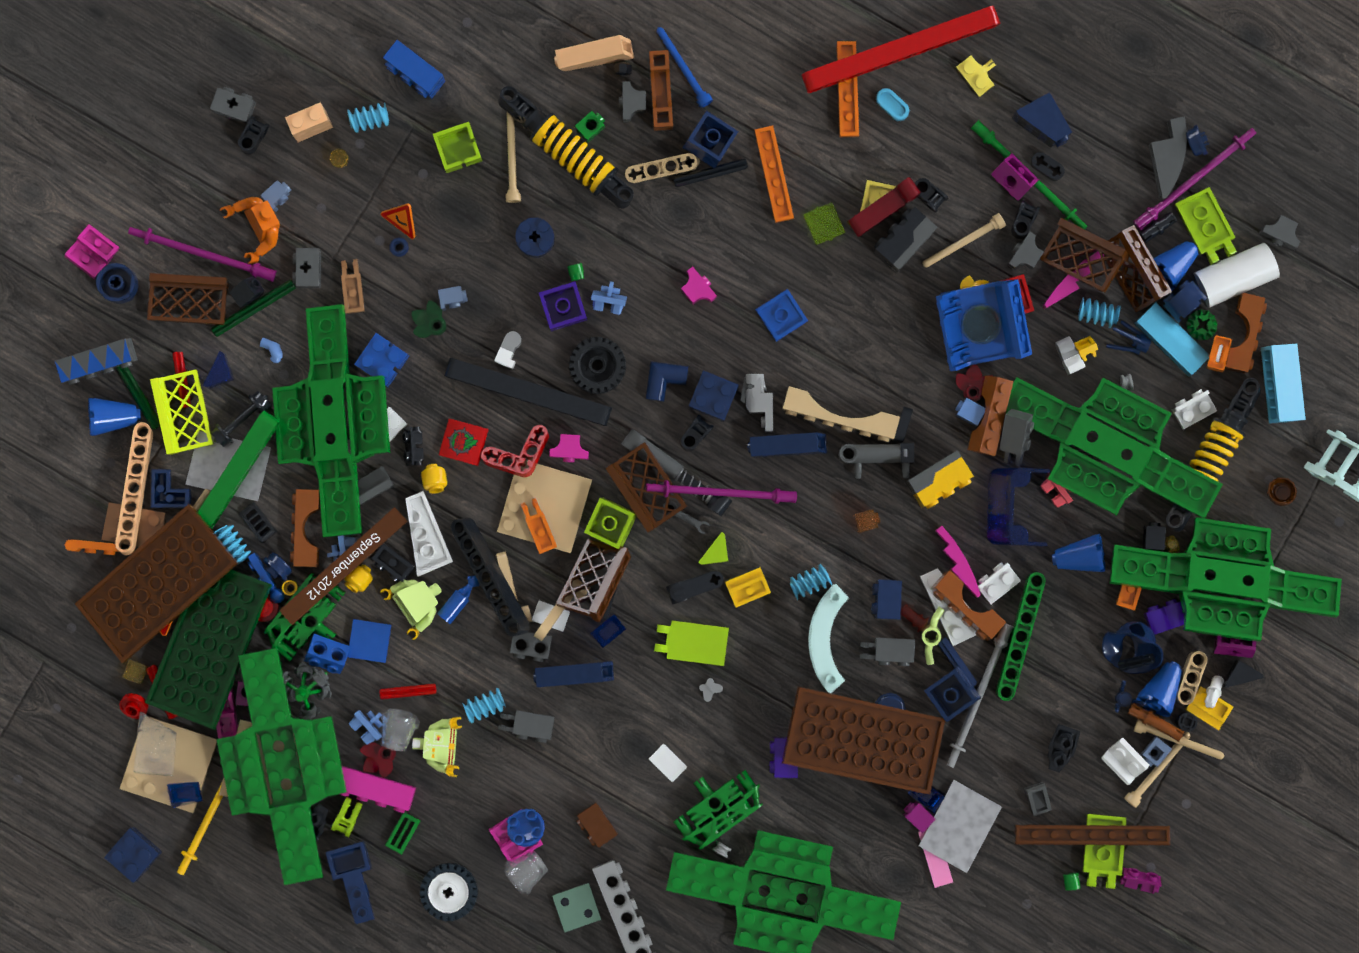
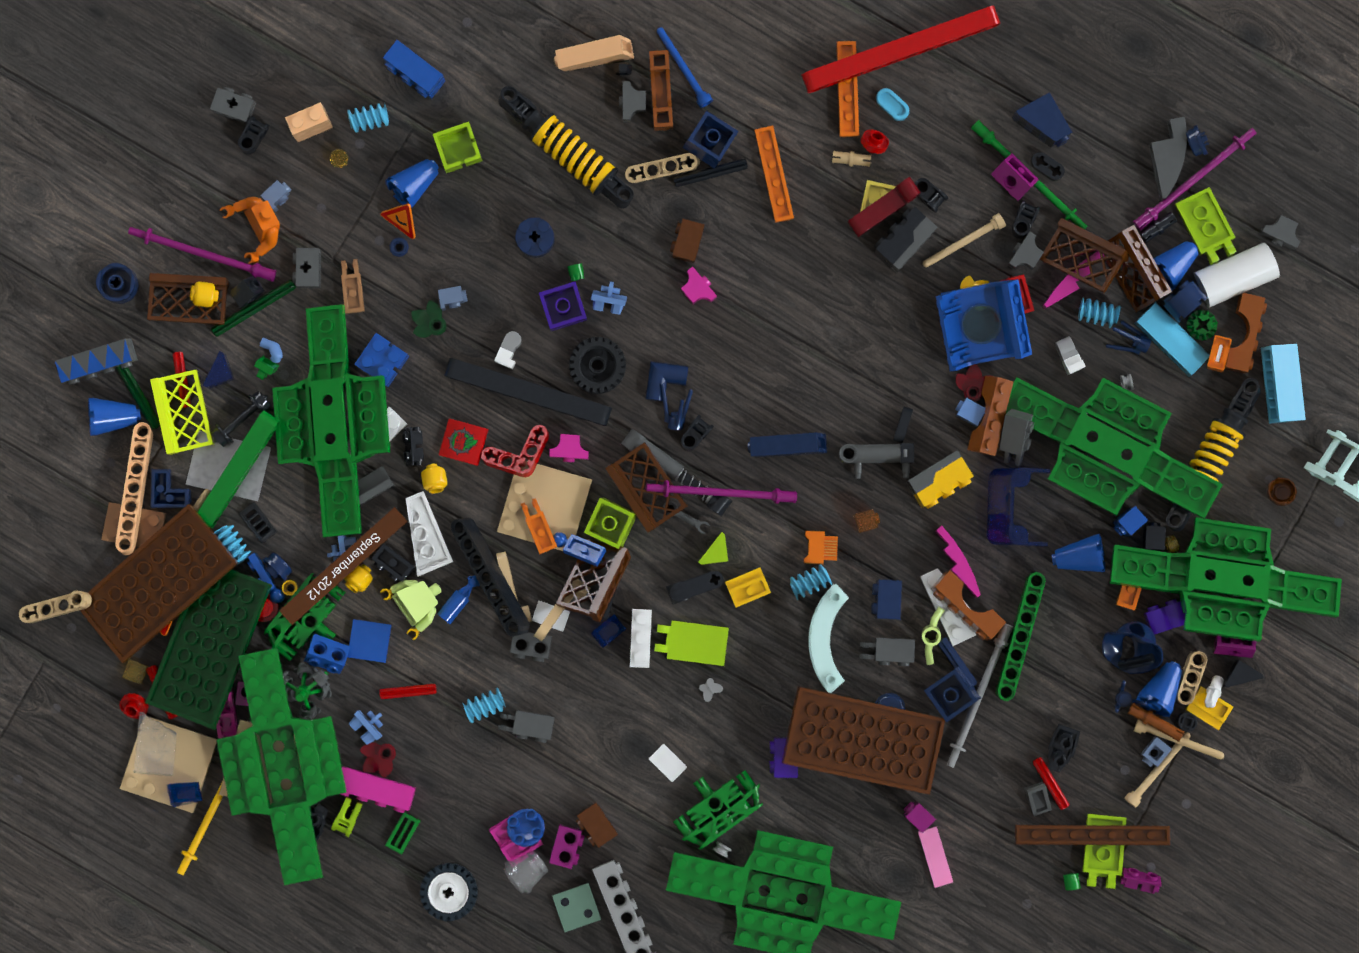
orange hinge [64,539,122,555] -> none
dark pink slope [65,224,119,280] -> none
dark blue brick [104,827,162,883] -> none
dark orange arch [290,489,321,567] -> none
dark blue plate [325,841,375,924] -> none
clear piece [381,709,420,751] -> none
yellowish green torso [412,717,462,777] -> none
tan piece [505,112,521,203] -> none
dark blue slope [533,661,614,687] -> none
green brick [575,111,605,143] -> none
dark blue brick [689,371,739,422] -> none
light grey plate [741,374,773,432] -> none
blue tile [755,289,808,342] -> none
tan arch [782,386,900,442] -> none
clear neon green piece [803,202,845,245] -> none
clear red pin [901,604,930,633] -> none
clear blue slope [908,787,945,812] -> none
flat silver sticker [919,780,1002,873] -> none
light yellow plate [956,55,996,97] -> none
white bracket [978,562,1021,605] -> none
coral hips [1040,474,1073,508] -> none
yellow tile [1074,336,1098,361] -> none
white bracket [1101,737,1150,785] -> none
white bracket [1172,389,1217,430] -> none
none -> tan beam [19,591,92,623]
none -> yellow head [190,281,219,307]
none -> green tile [254,356,279,380]
none -> blue cone [385,159,439,208]
none -> magenta brick [549,824,585,869]
none -> blue plate [553,532,606,567]
none -> white arch [630,609,652,668]
none -> dark blue plant [661,383,693,430]
none -> reddish brown brick [670,219,705,263]
none -> orange piece [804,531,838,564]
none -> tan pin [832,151,871,167]
none -> red plate [861,130,889,154]
none -> red axle [1033,757,1069,810]
none -> blue brick [1112,506,1148,537]

